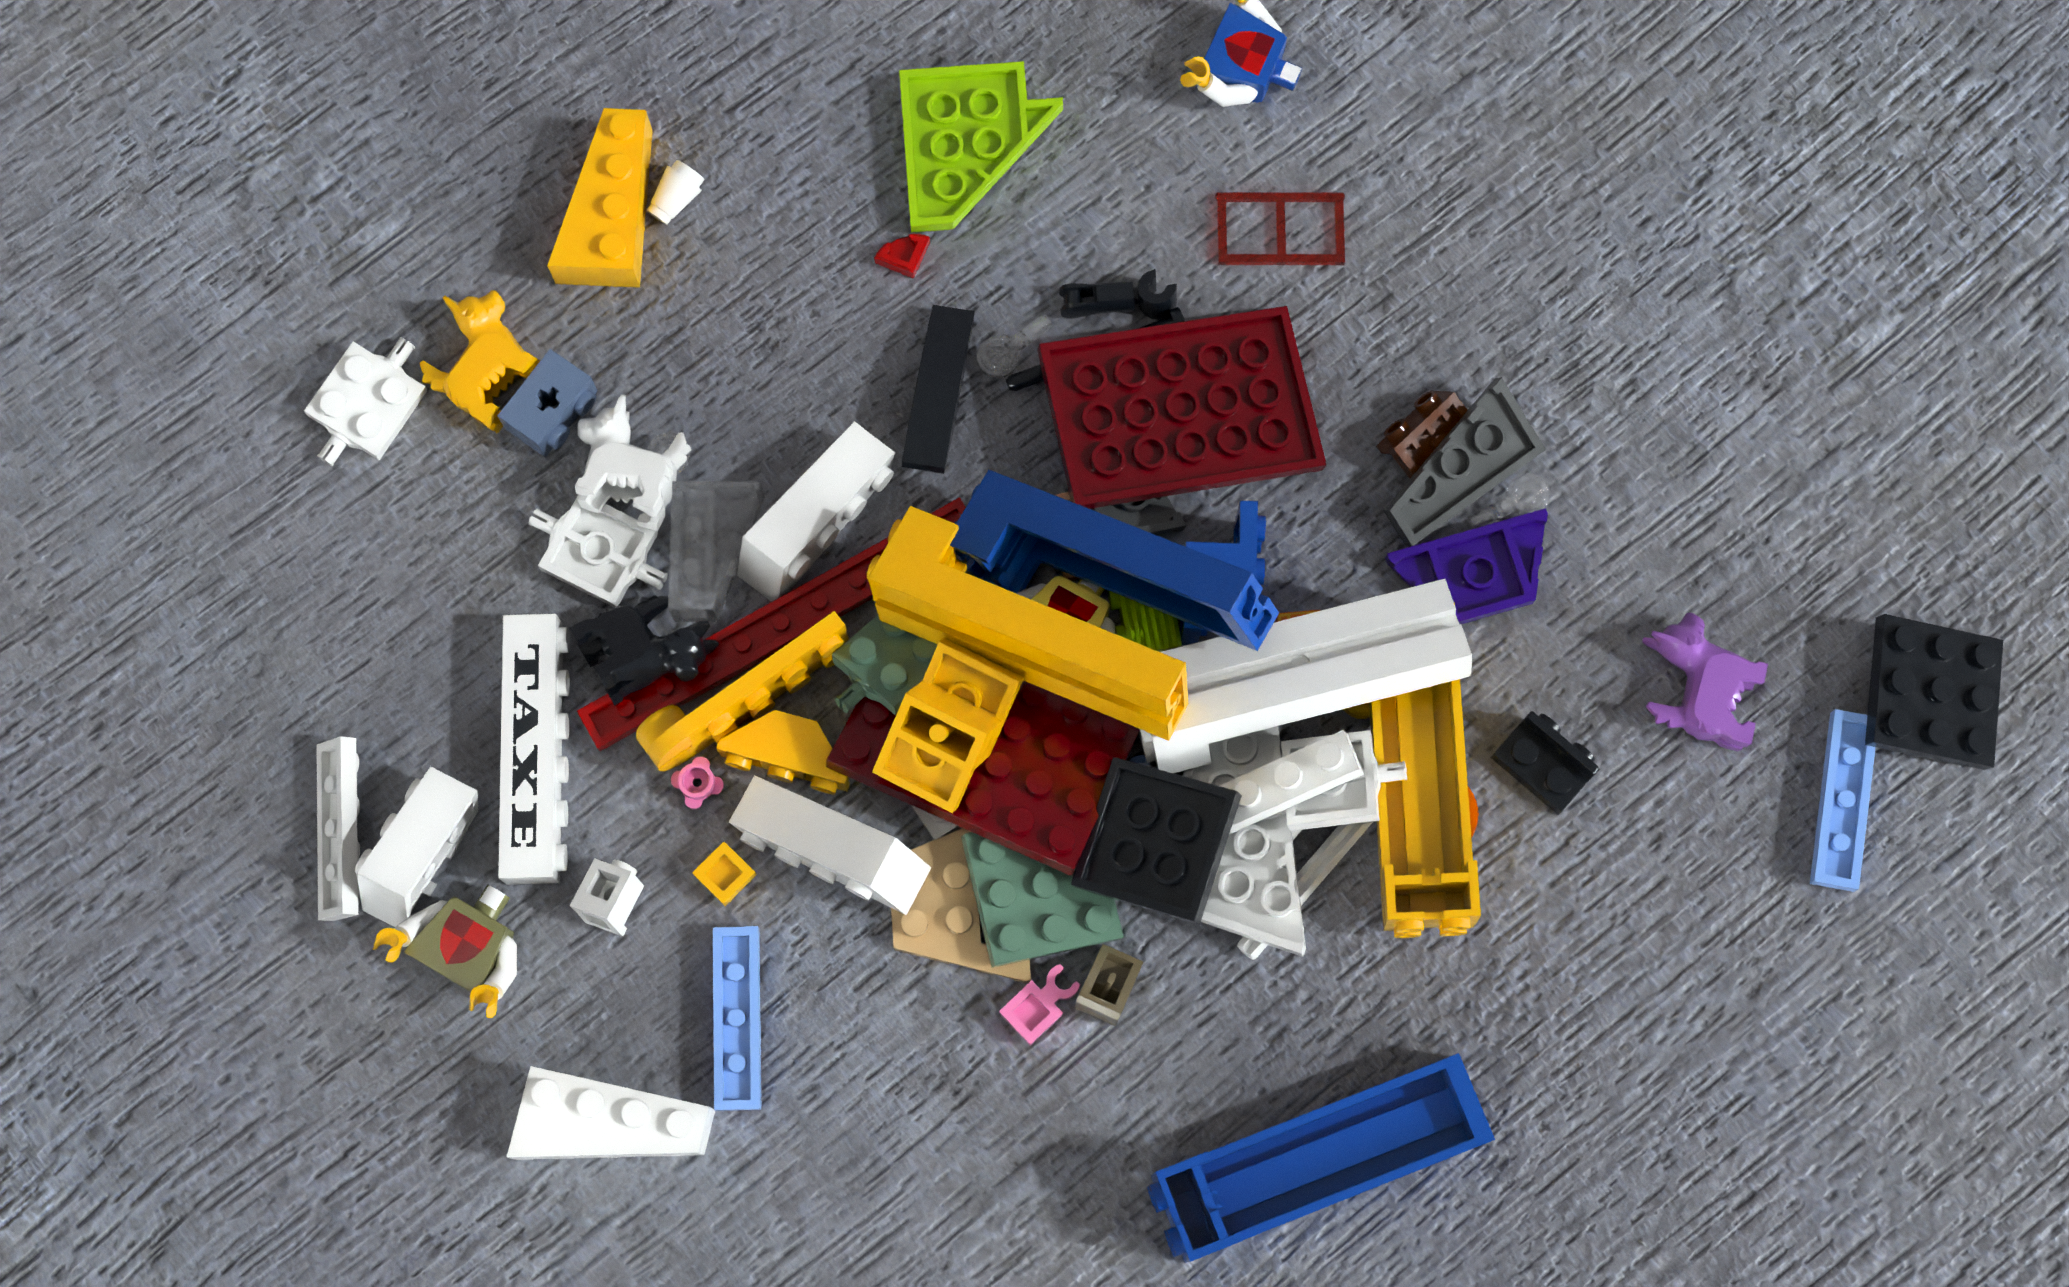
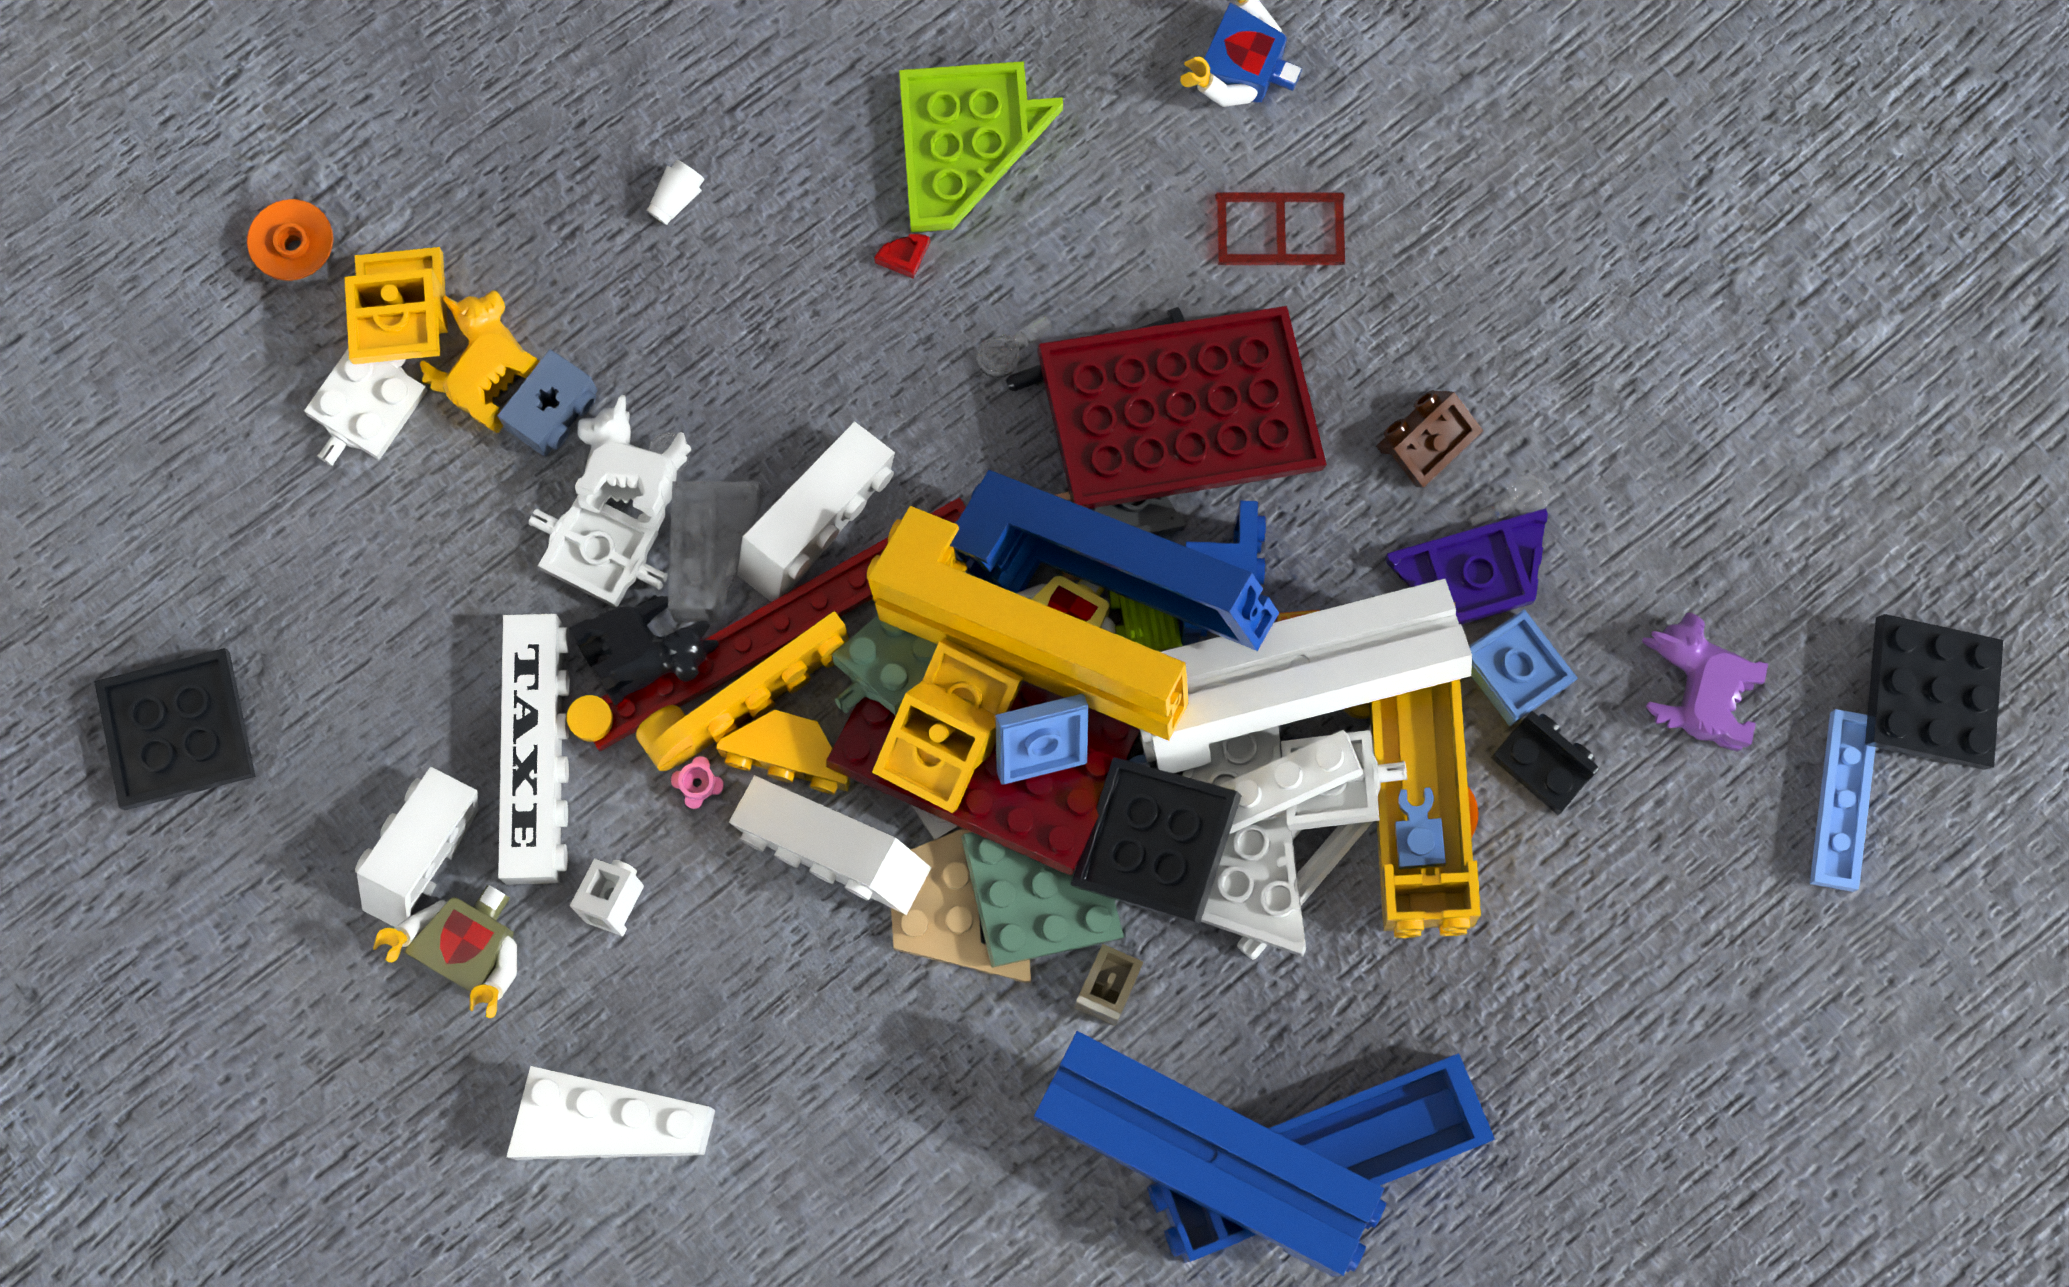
white plate [317,736,361,921] -> none
yellow wedge [547,108,653,288] -> none
yellow plate [692,842,757,906] -> none
light blue plate [713,926,761,1111] -> none
black slope [902,305,975,474] -> none
bright pink plate [999,964,1080,1046] -> none
black piece [1059,269,1177,320] -> none
dark grey wing [1383,377,1546,546] -> none
none -> black plate [94,648,256,811]
none -> orange dish [247,199,333,281]
none -> yellow bracket [344,247,448,365]
none -> yellow tile [567,695,613,742]
none -> medium blue plate [995,693,1088,785]
none -> blue brick [1034,1031,1387,1277]
none -> medium blue plate [1395,787,1446,869]
none -> medium blue plate [1469,609,1578,726]

